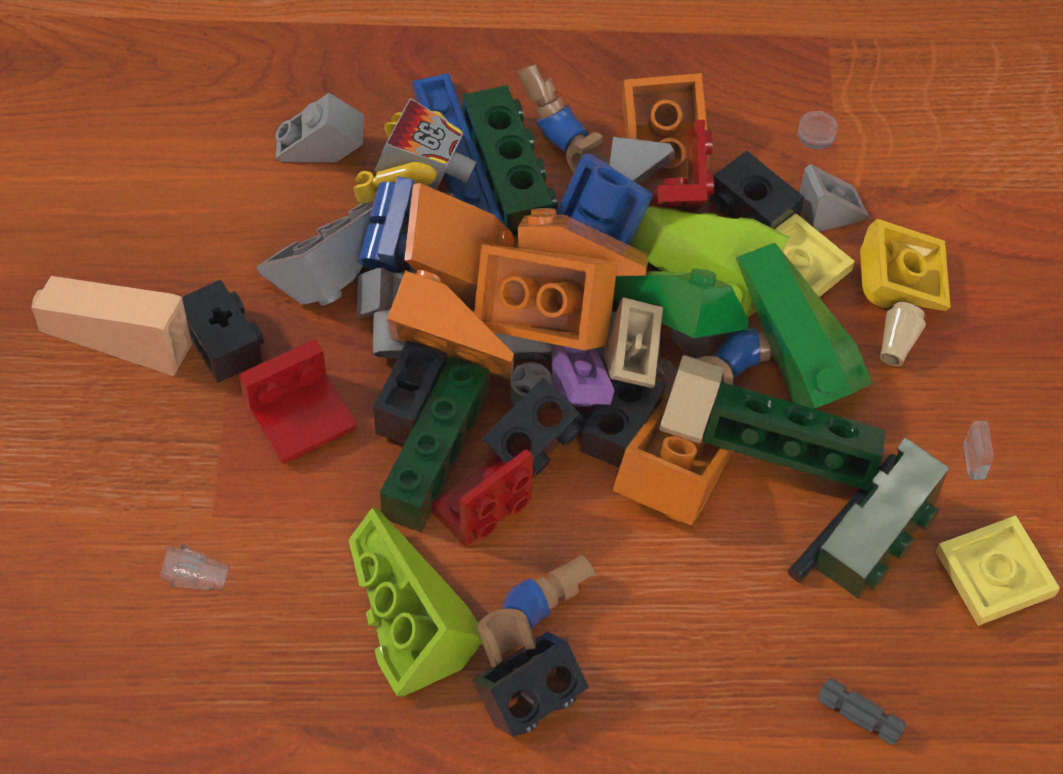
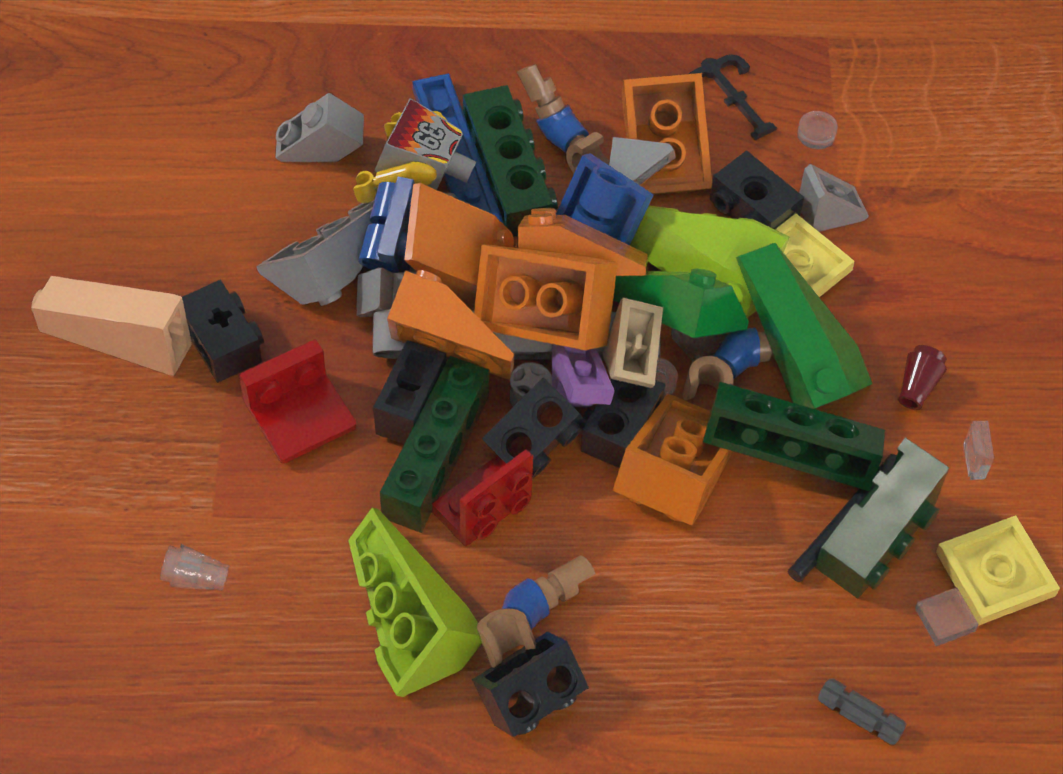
red bracket [650,120,714,211] -> none
tan slope [659,355,724,443] -> none
yellow slope [860,219,951,311] -> none
tan cone [879,302,926,366] -> none
none -> black piece [689,54,777,141]
none -> dark red cone [898,345,947,410]
none -> clear tile [915,587,979,646]

